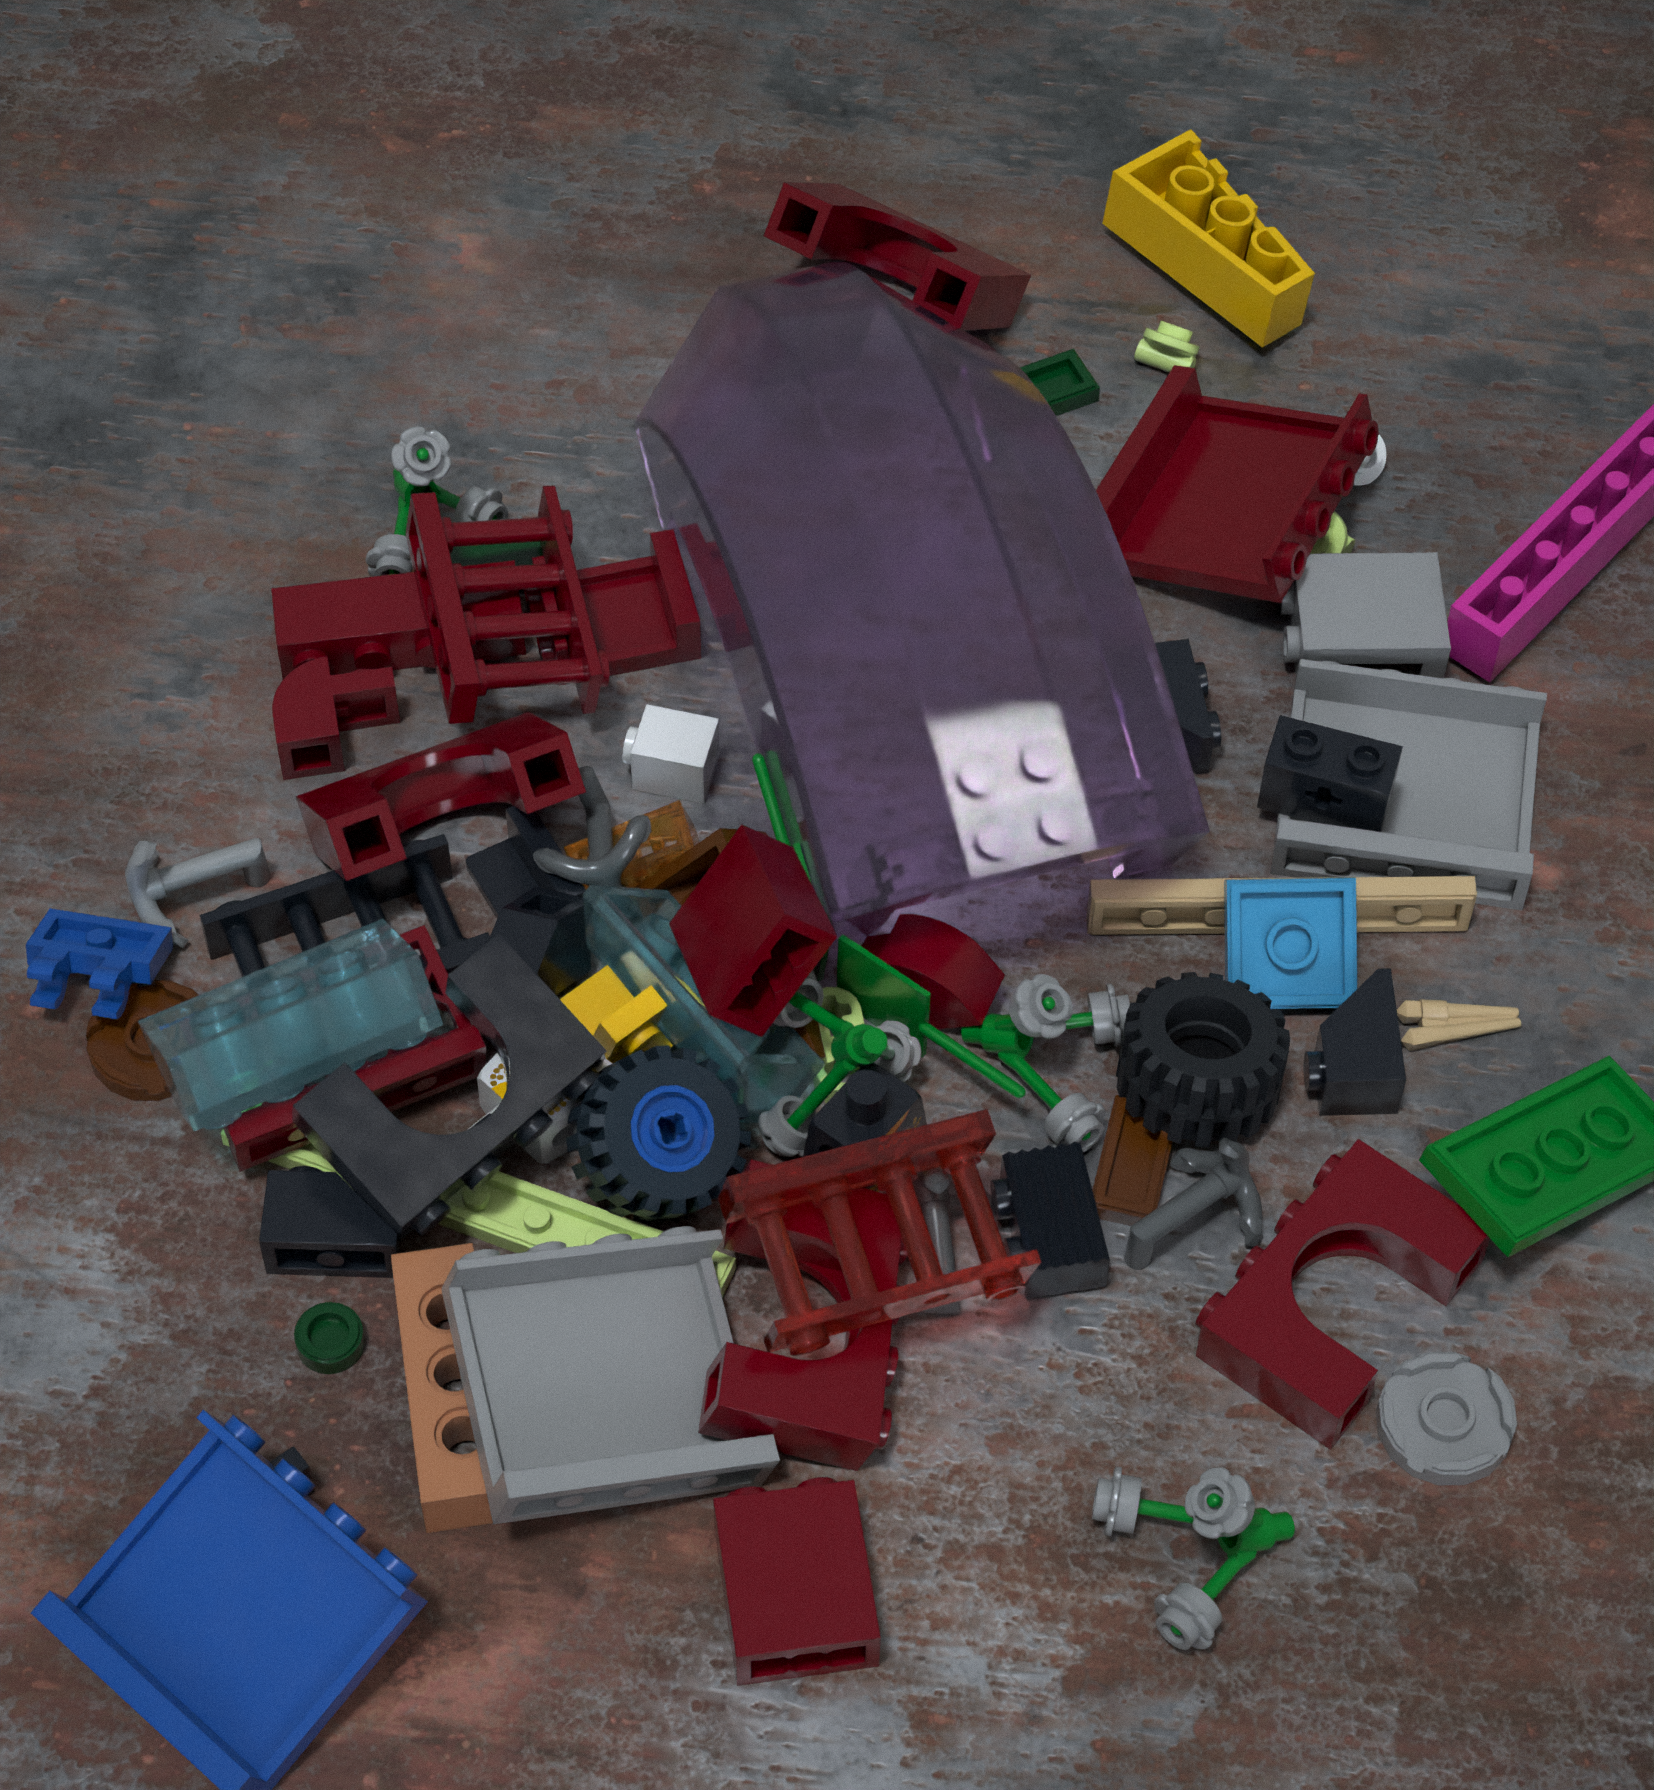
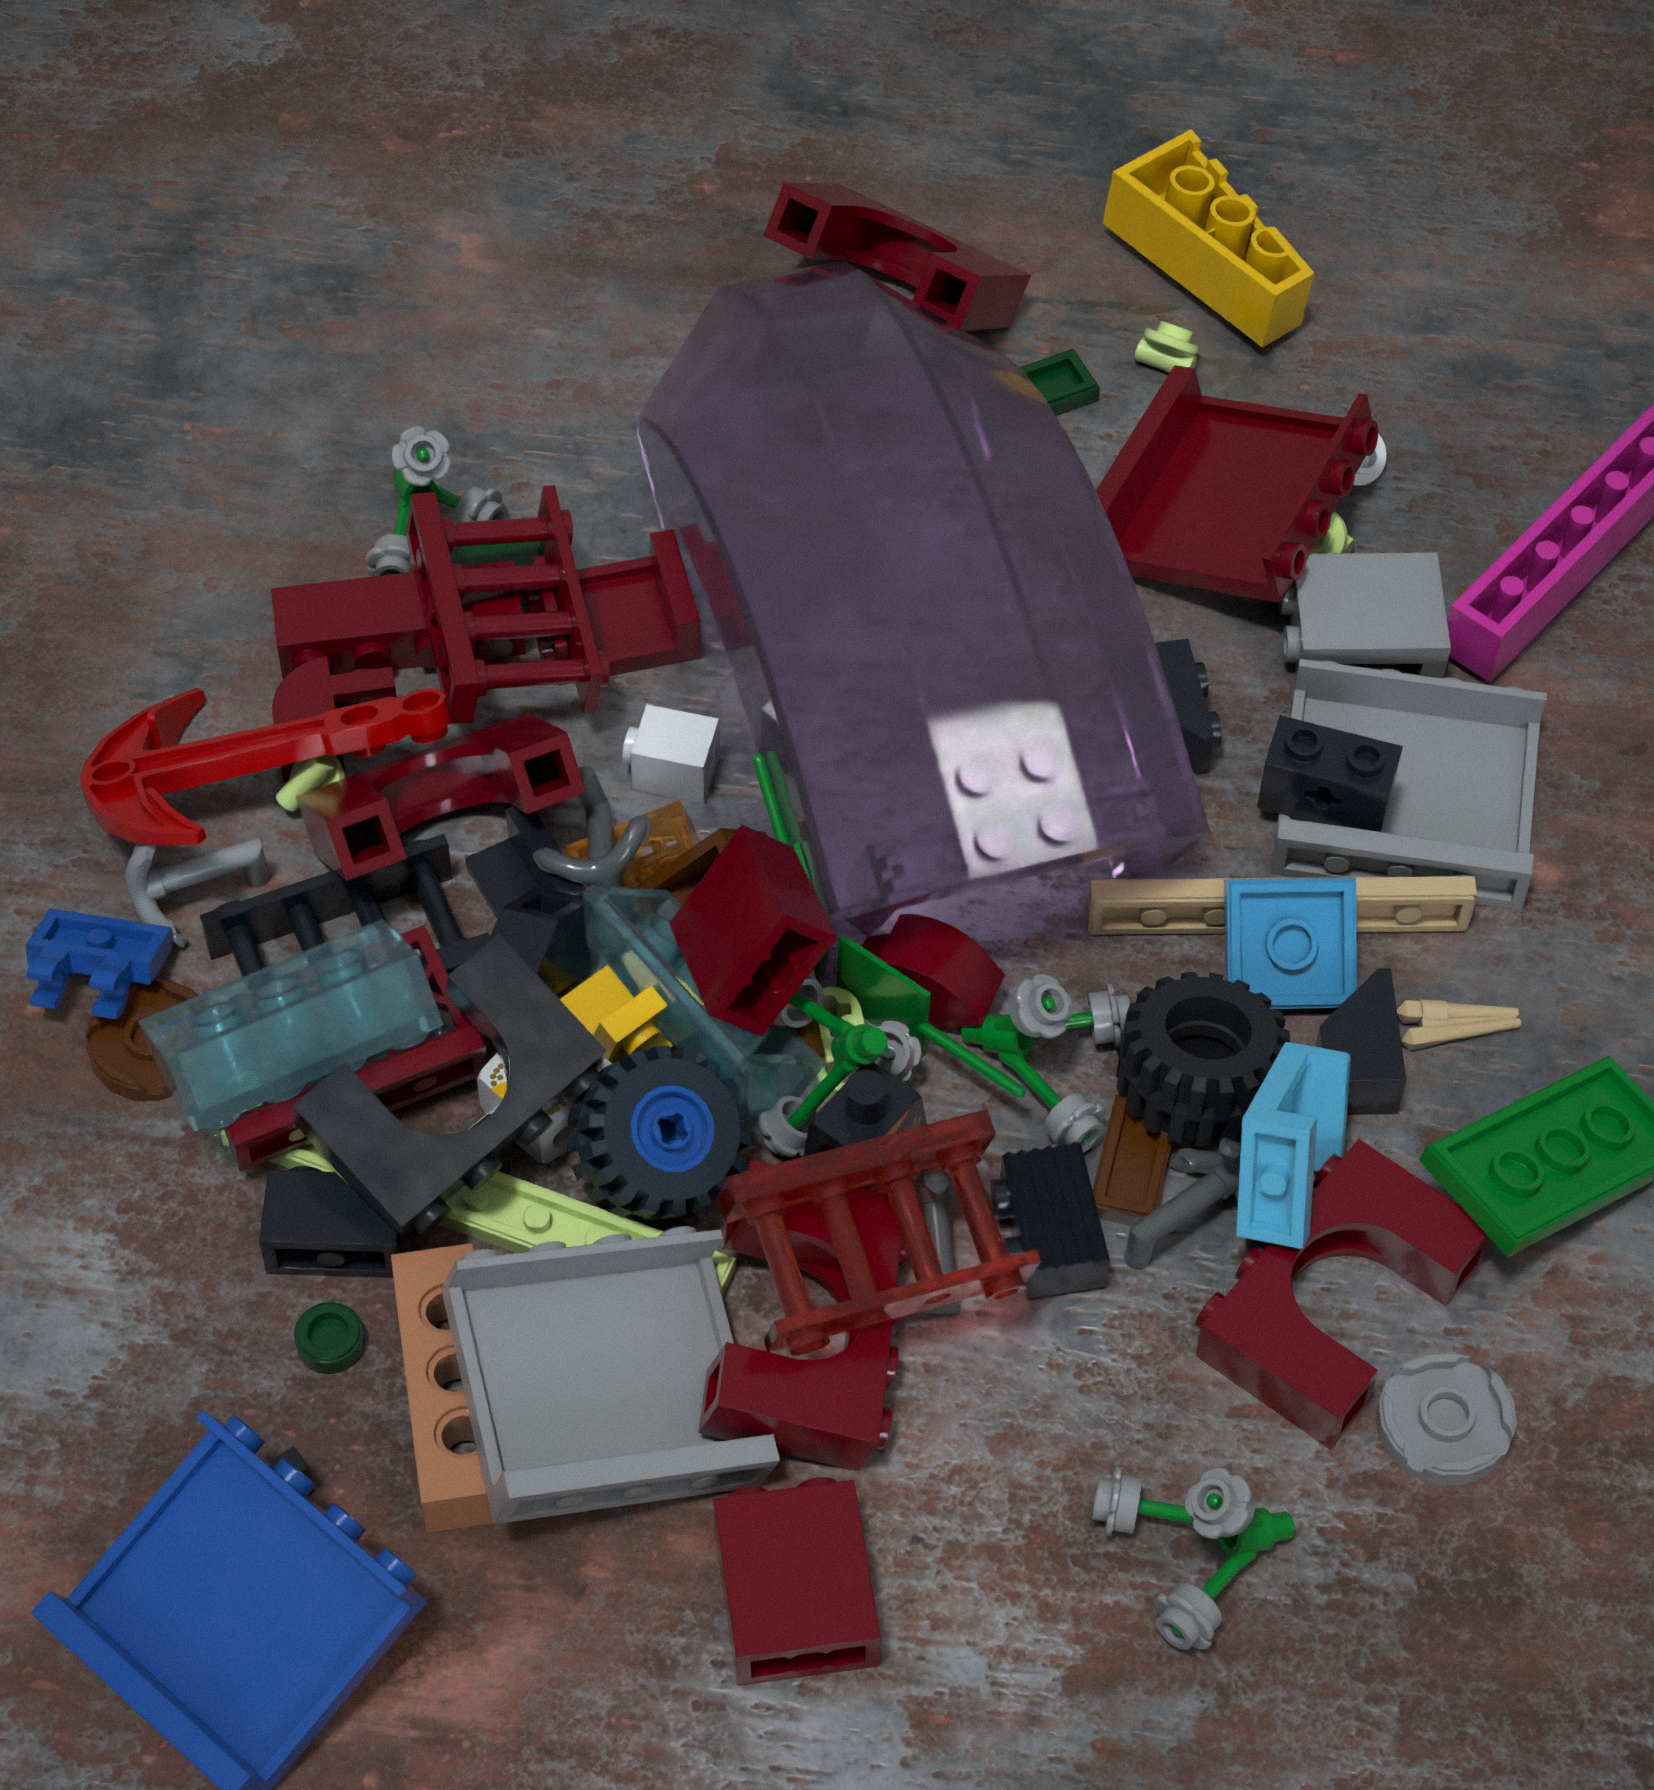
none -> red piece [81,688,451,846]
none -> yellowish green plate [276,755,345,812]
none -> medium azure panel [1236,1042,1351,1249]

